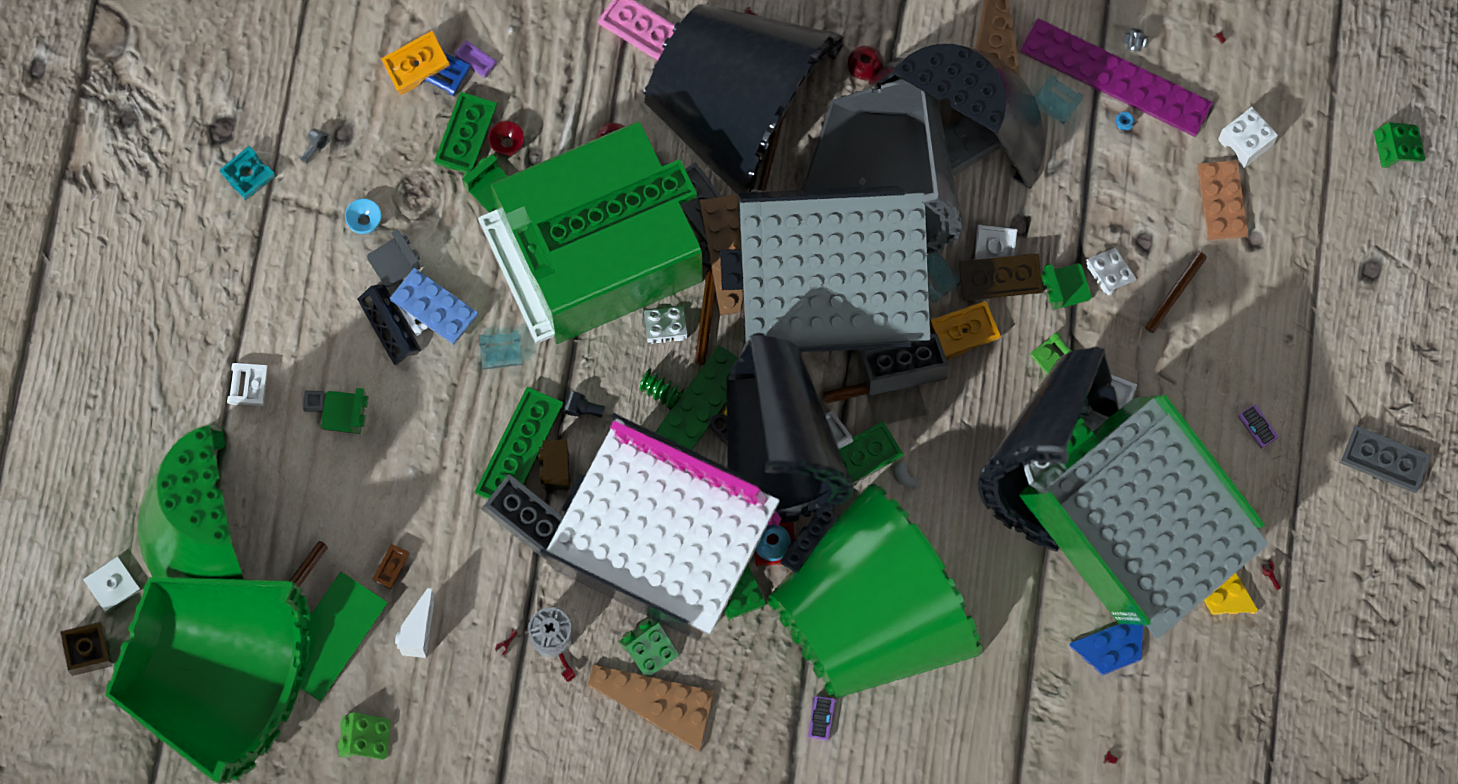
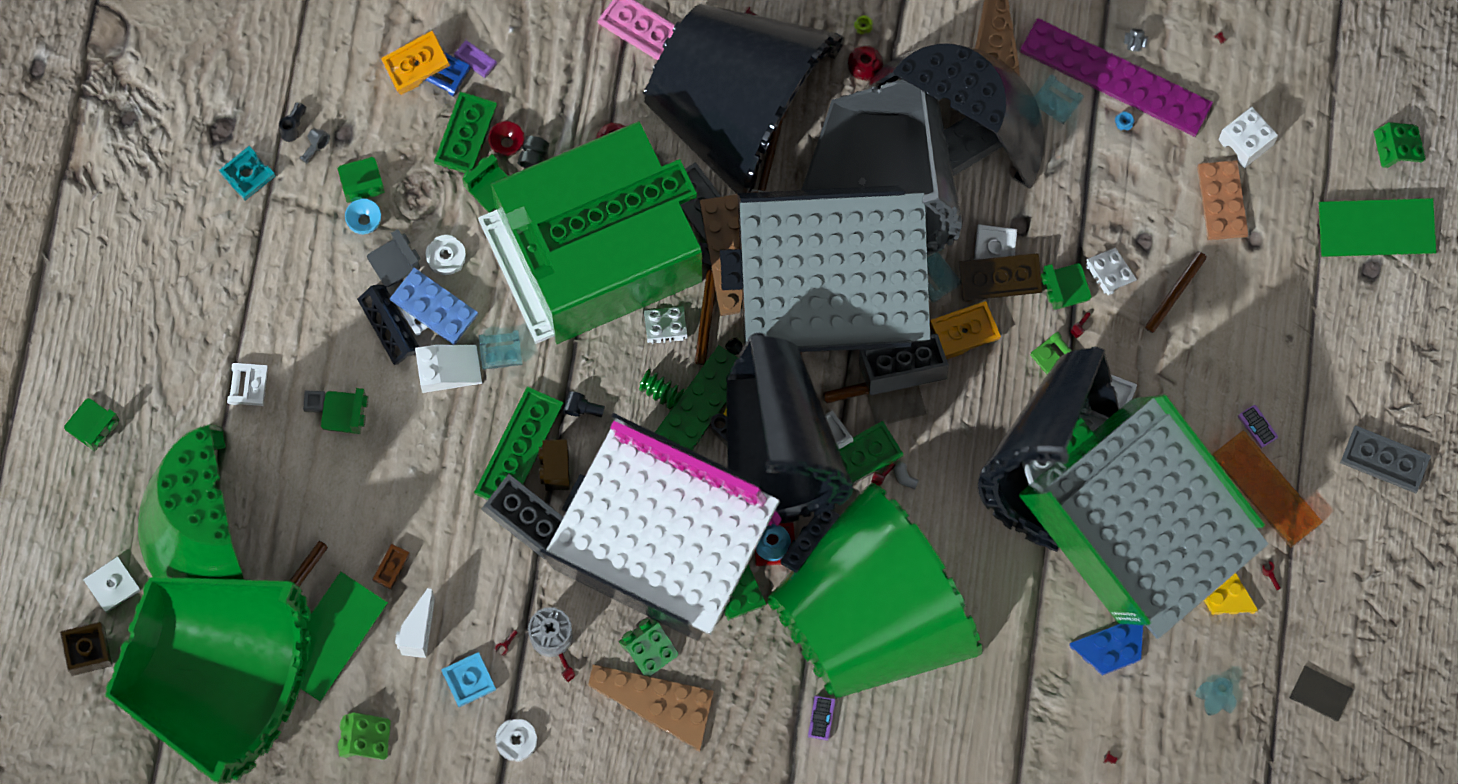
none -> green bracket [64,398,120,452]
none -> black pin [279,102,306,142]
none -> green bracket [337,157,385,203]
none -> white slope [415,345,482,393]
none -> white plate [426,235,466,275]
none -> medium azure plate [441,652,496,707]
none -> white plate [496,719,537,762]
none -> pearl dark grey wheel [518,136,550,169]
none -> black hinge [725,338,743,355]
none -> lime plate [854,16,873,34]
none -> dark red hand [871,463,896,486]
none -> dark red hand [1071,312,1091,338]
none -> clear light blue plate [1195,678,1236,716]
none -> clear orange plate [1212,430,1323,548]
none -> clear smoke piece [1289,665,1353,722]
none -> green piece [1318,198,1436,257]

